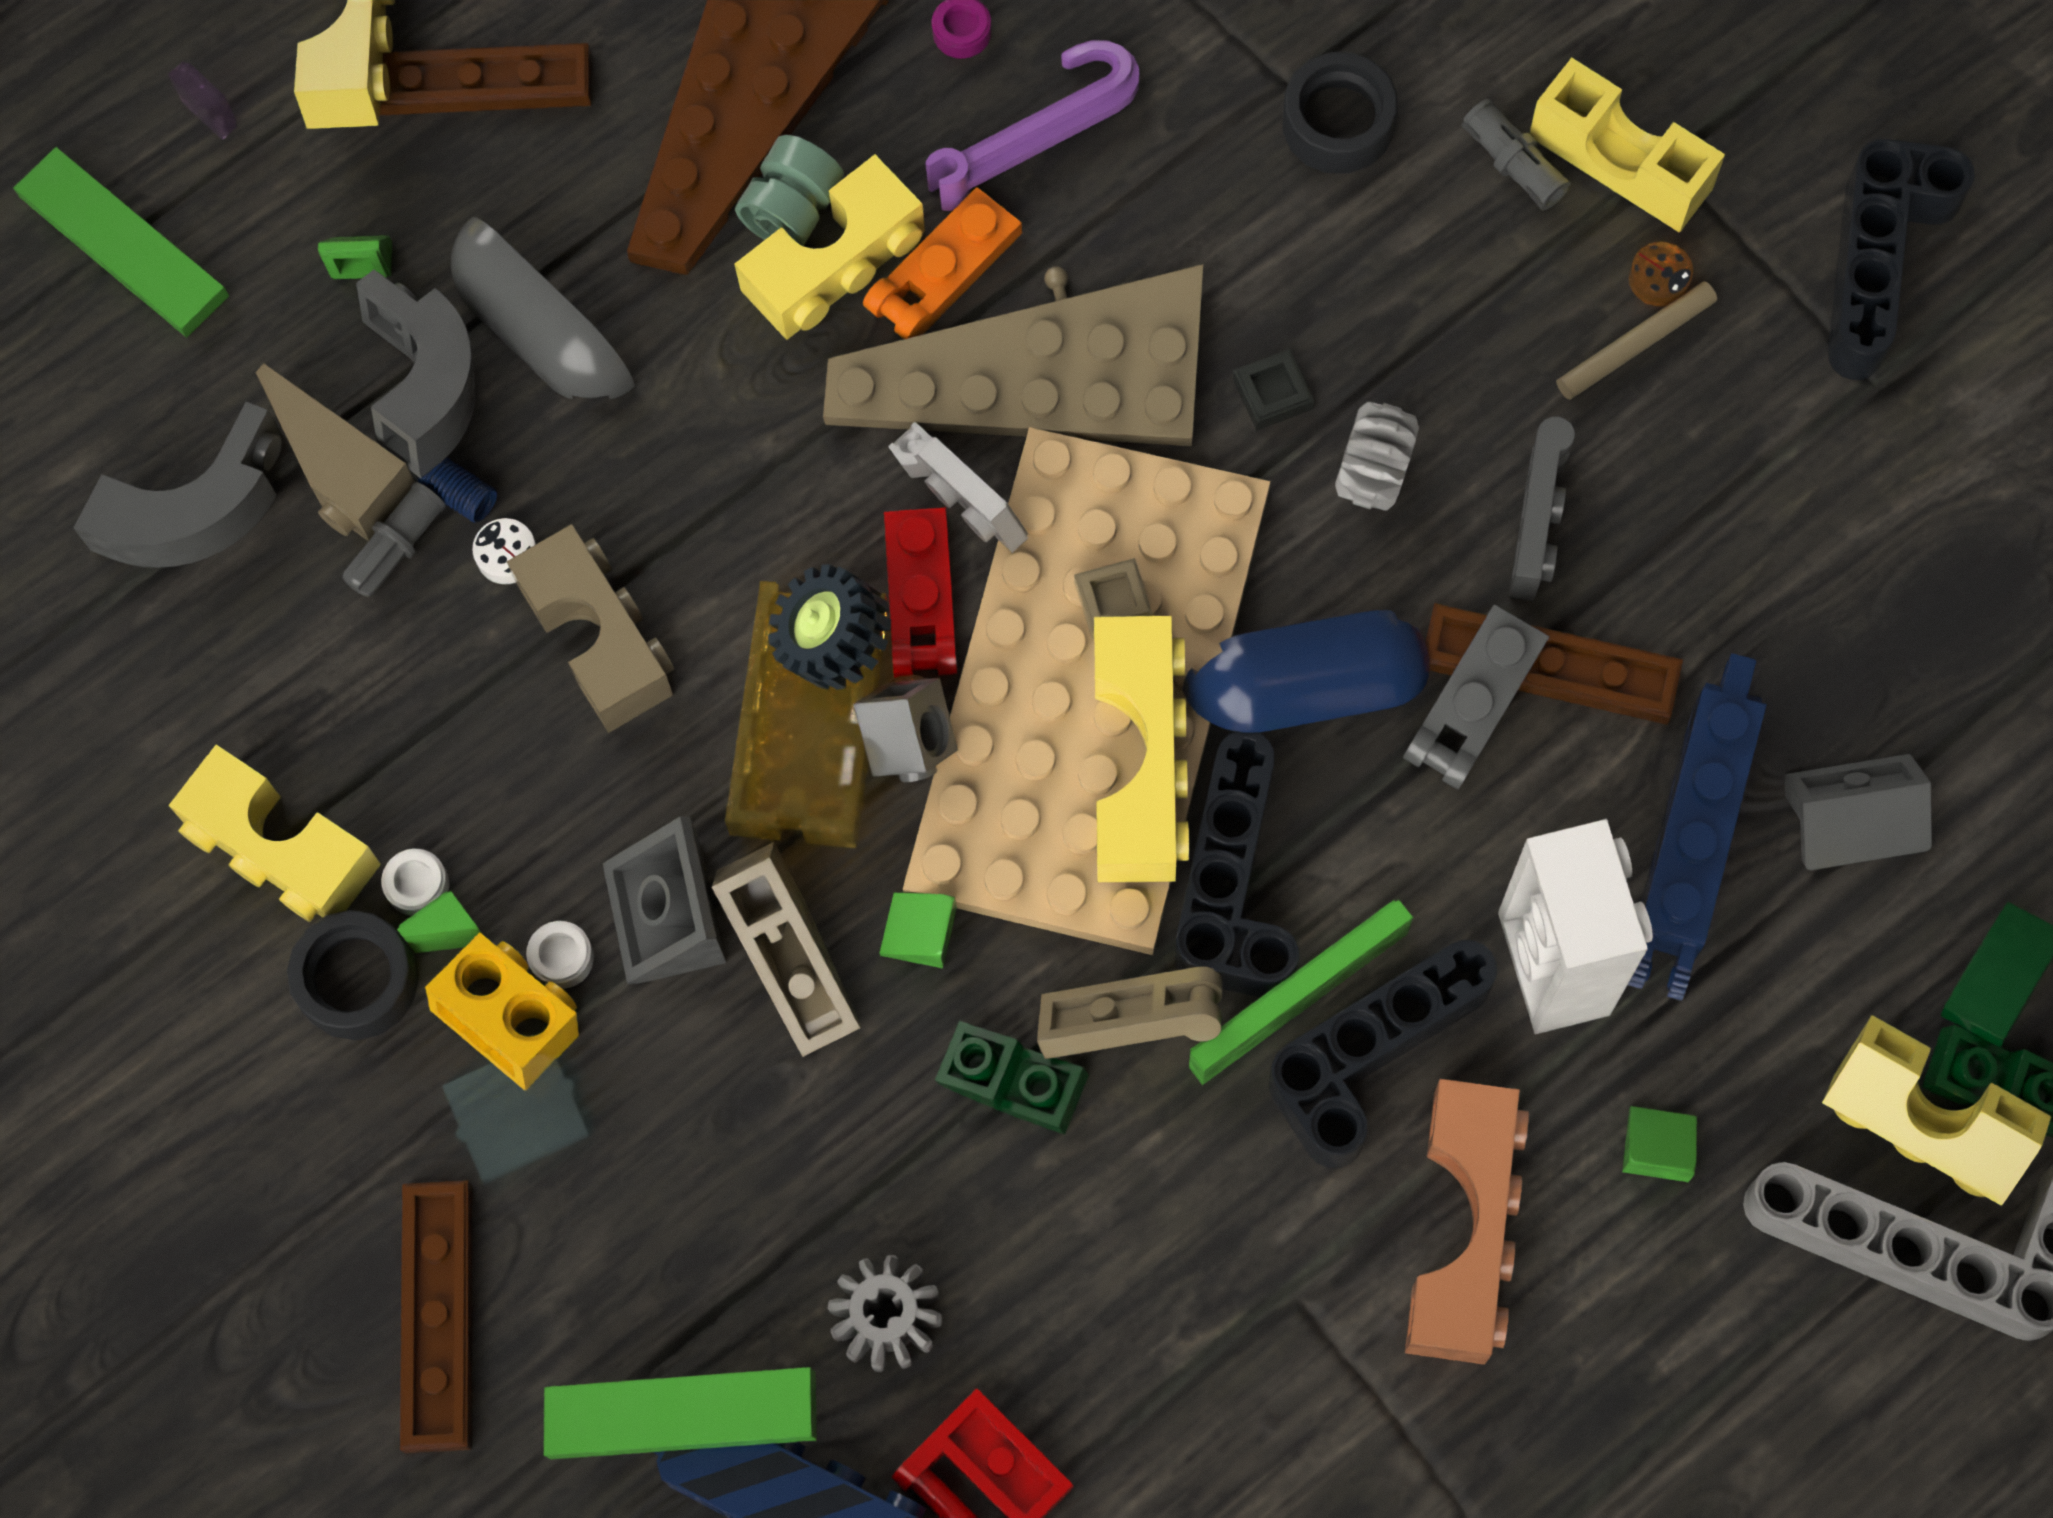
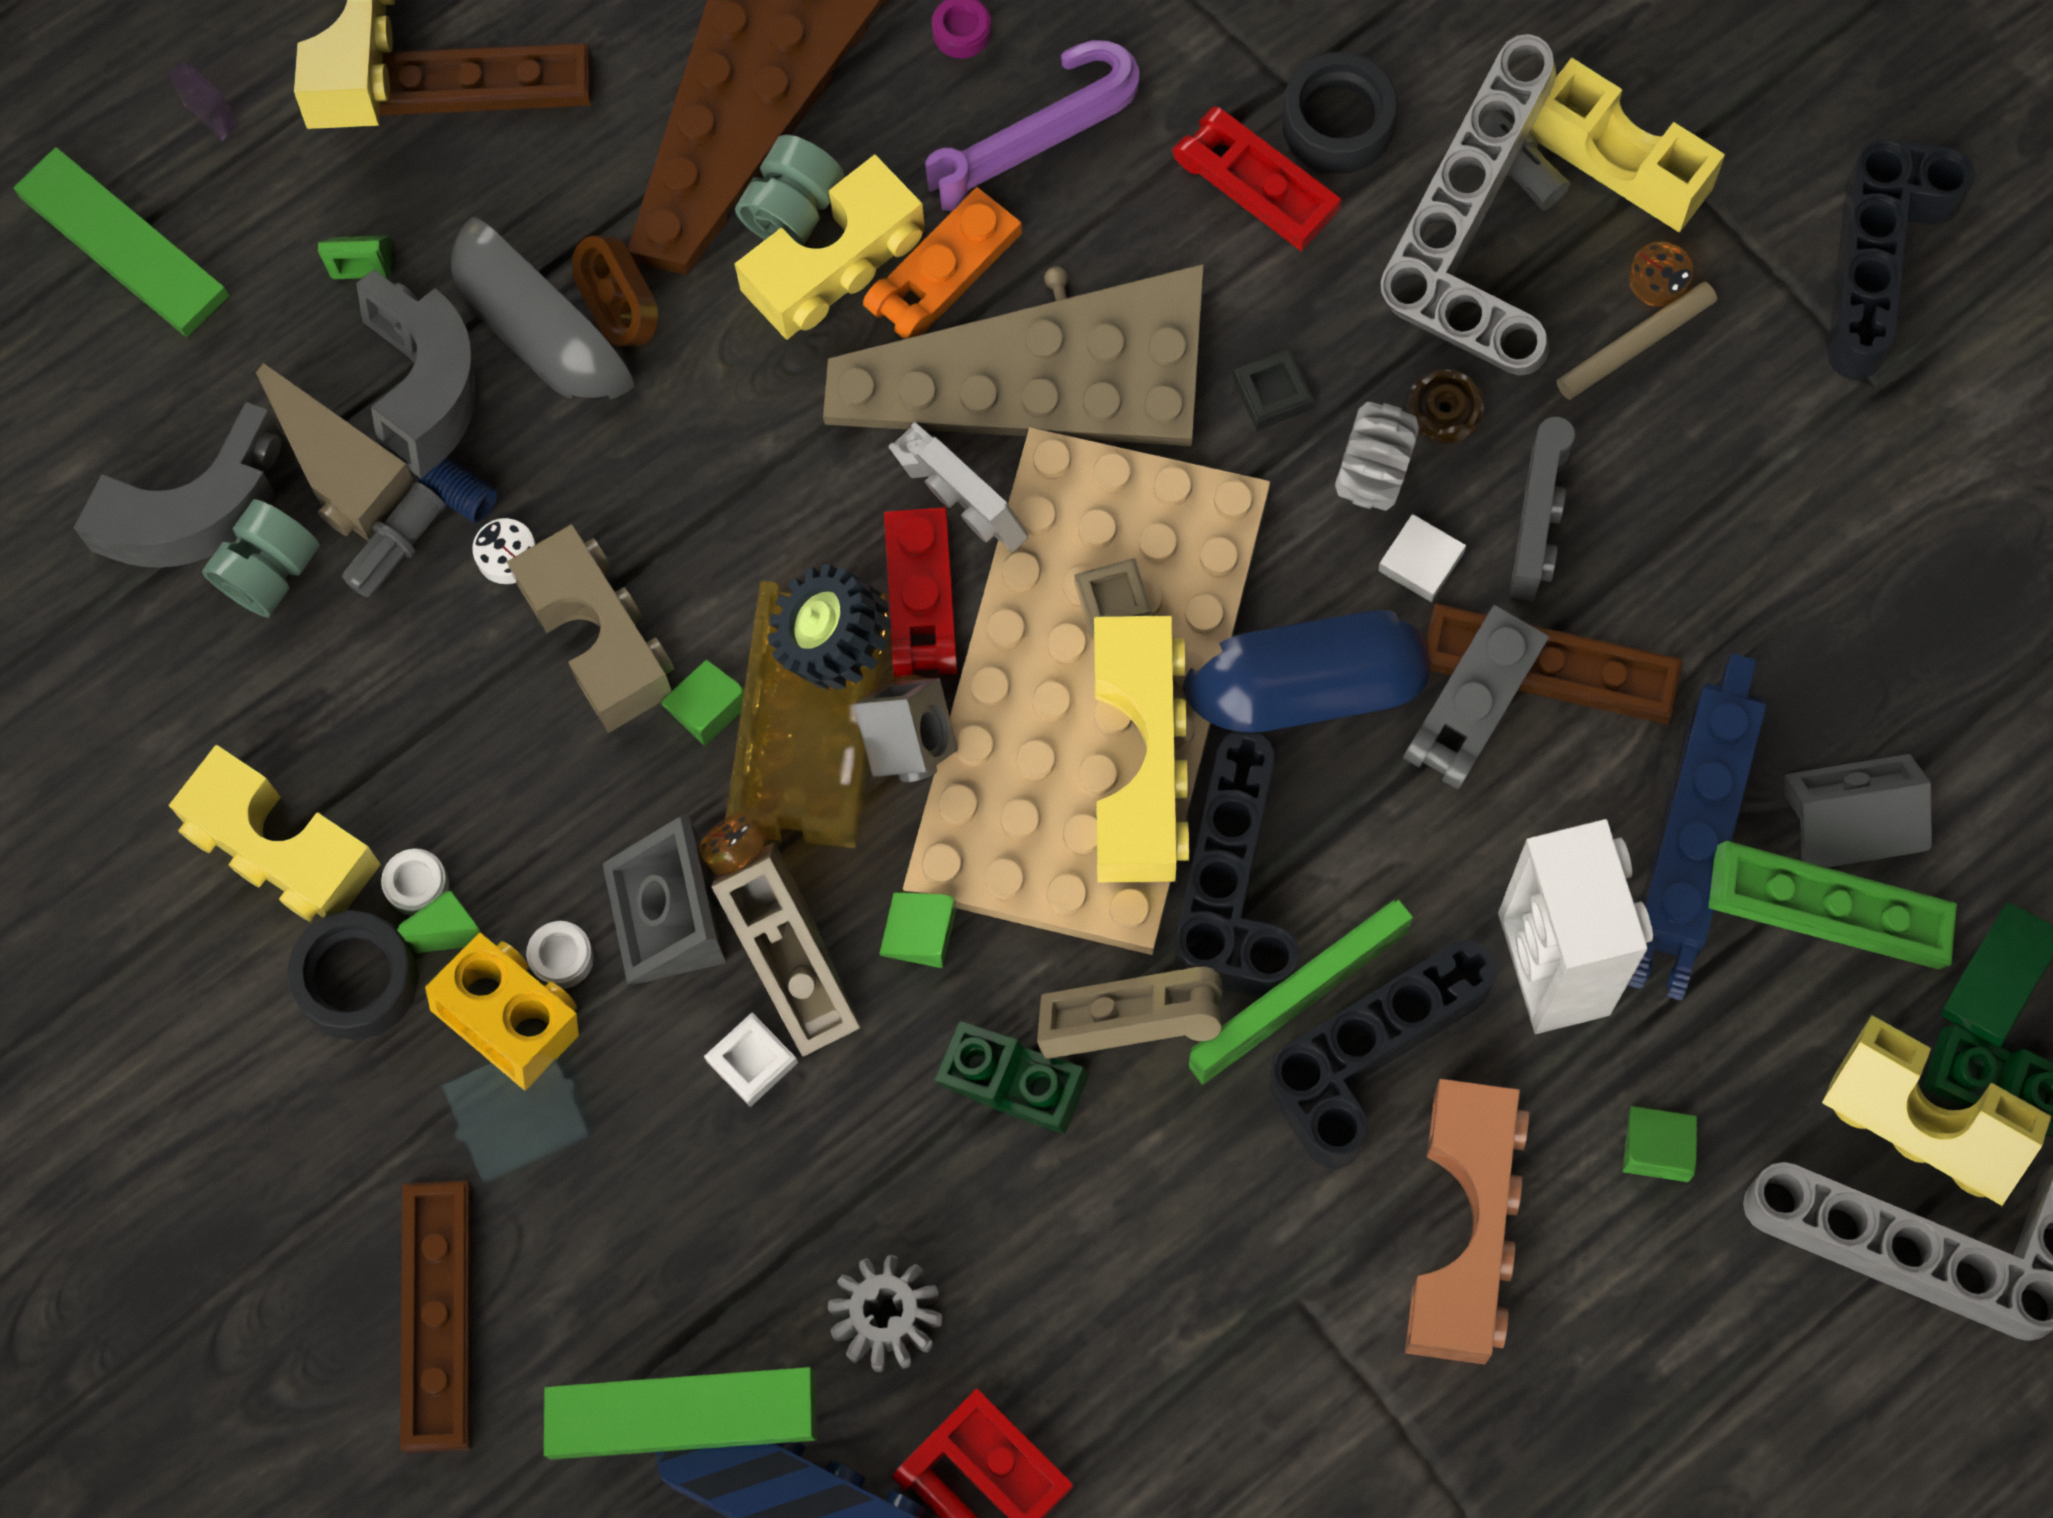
none -> sand green wheel [202,499,320,618]
none -> reddish brown plate [572,236,658,346]
none -> bright green slope [661,660,750,746]
none -> clear orange tile [699,812,765,874]
none -> white tile [704,1012,798,1107]
none -> red plate [1172,106,1341,252]
none -> white tile [1378,514,1466,602]
none -> light grey beam [1381,34,1556,375]
none -> dark brown plate [1407,369,1485,444]
none -> bright green tile [1708,841,1957,970]

